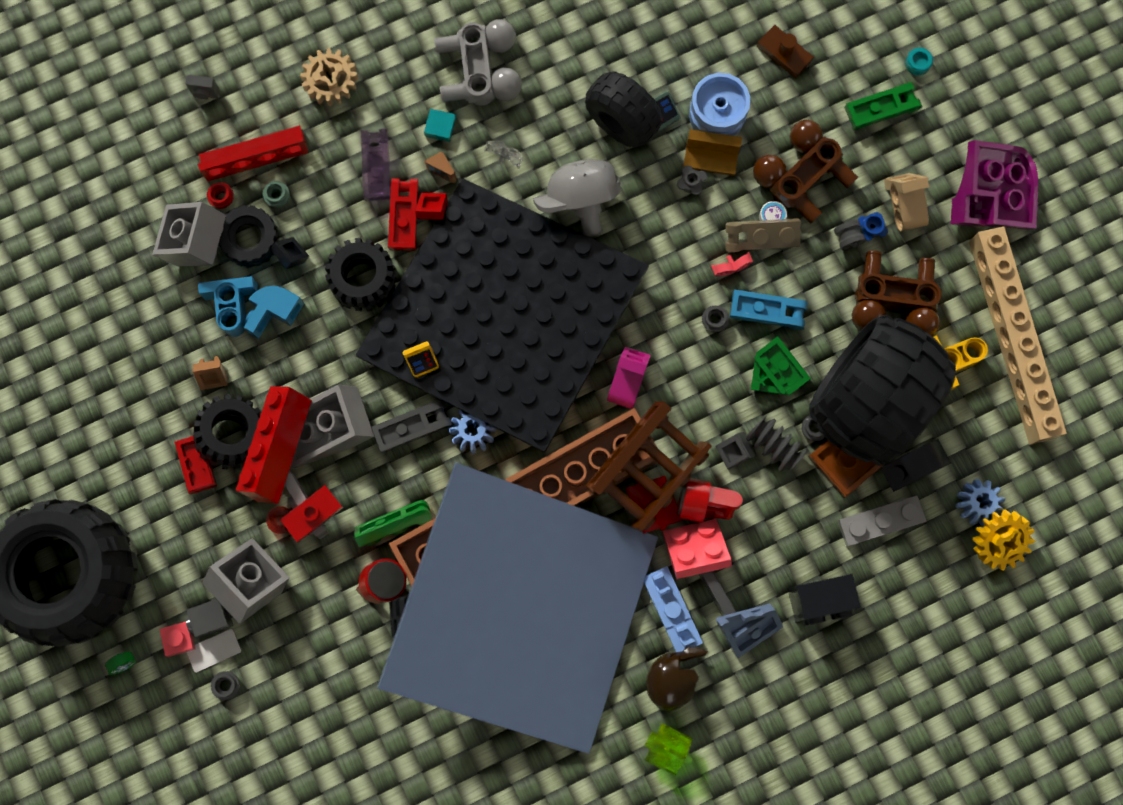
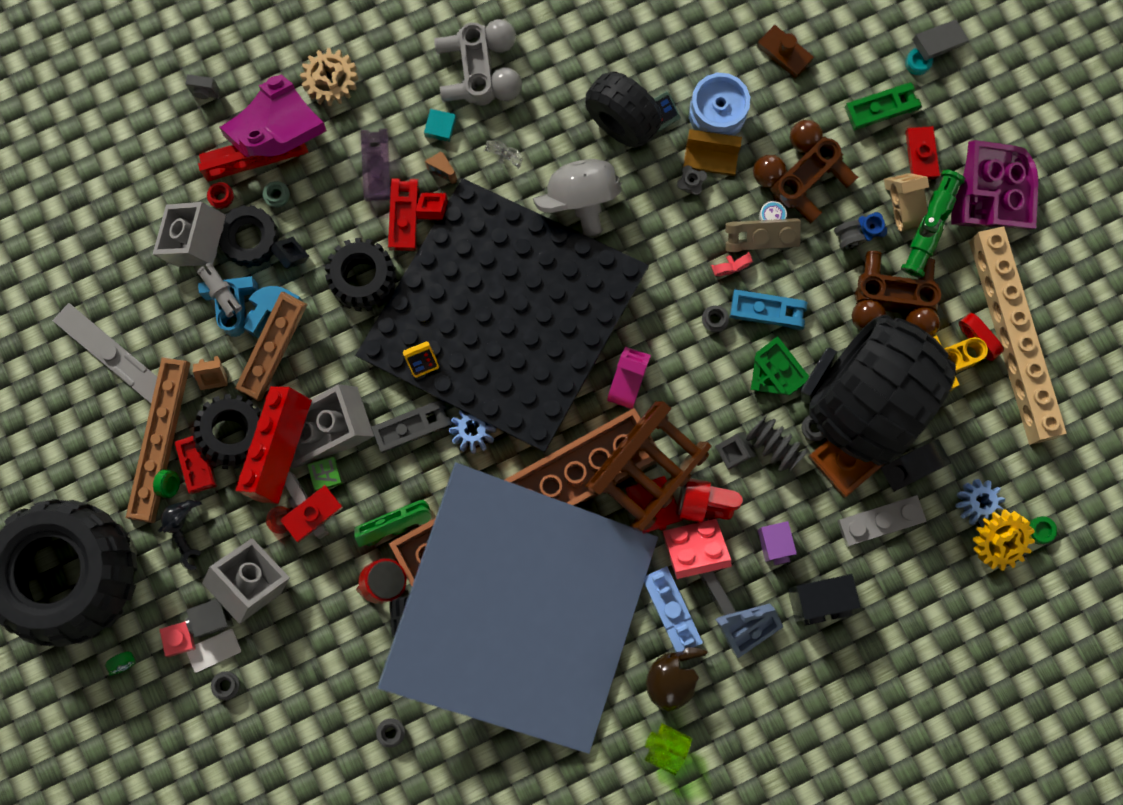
none -> light grey piece [52,303,157,403]
none -> medium nougat tile [126,357,191,523]
none -> green tile [153,470,180,498]
none -> black piece [158,500,202,570]
none -> light grey pin [197,263,242,317]
none -> magenta slope [220,74,327,157]
none -> medium nougat tile [235,292,308,401]
none -> bright green tile [308,457,343,491]
none -> dark grey plate [376,718,405,748]
none -> medium lavender brick [757,521,797,566]
none -> black tile [801,347,837,405]
none -> green piece [901,170,966,278]
none -> red plate [905,126,940,180]
none -> dark grey tile [912,19,969,61]
none -> red beam [959,313,1004,361]
none -> green tile [1029,516,1057,545]

